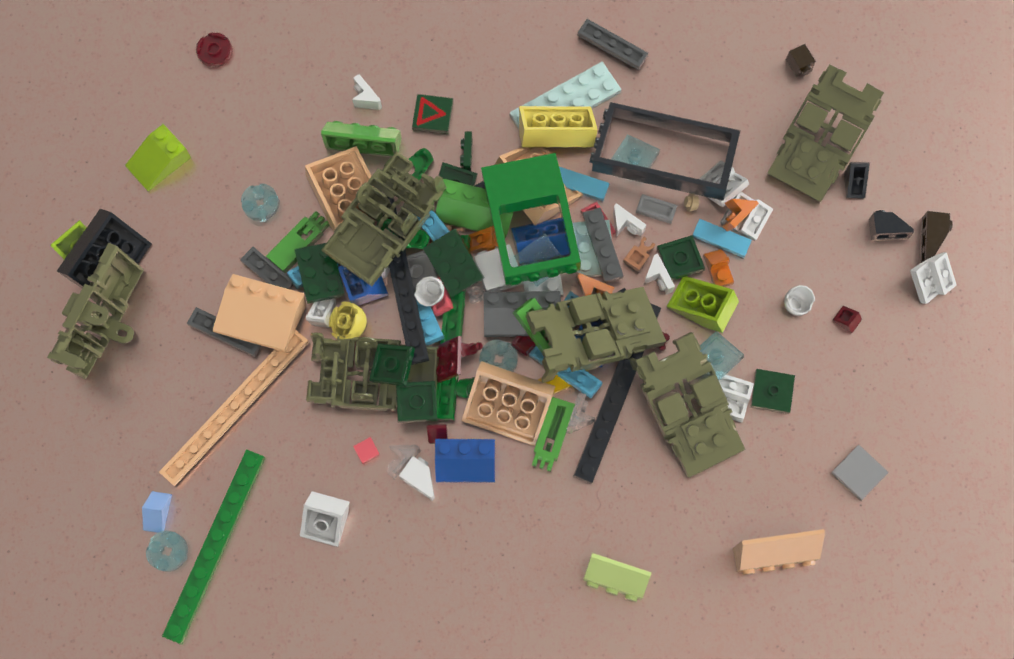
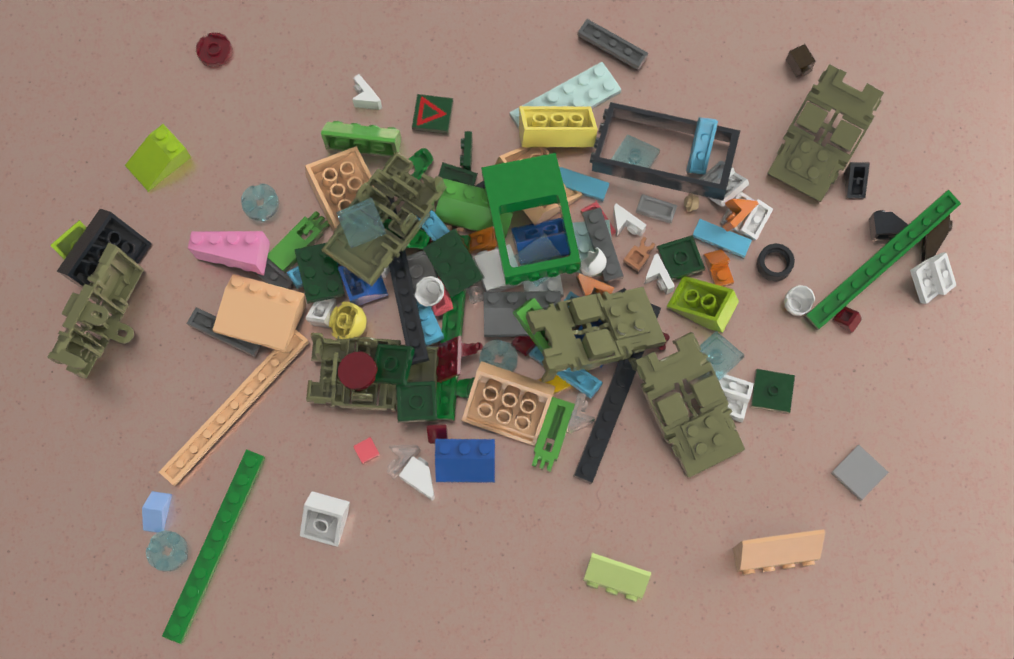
none -> bright pink wedge [188,231,270,276]
none -> clear light blue plate [336,198,387,248]
none -> dark red tile [338,352,377,391]
none -> white hair [579,247,607,276]
none -> medium azure tile [686,117,718,175]
none -> black tyre [756,243,795,281]
none -> green plate [805,190,961,330]

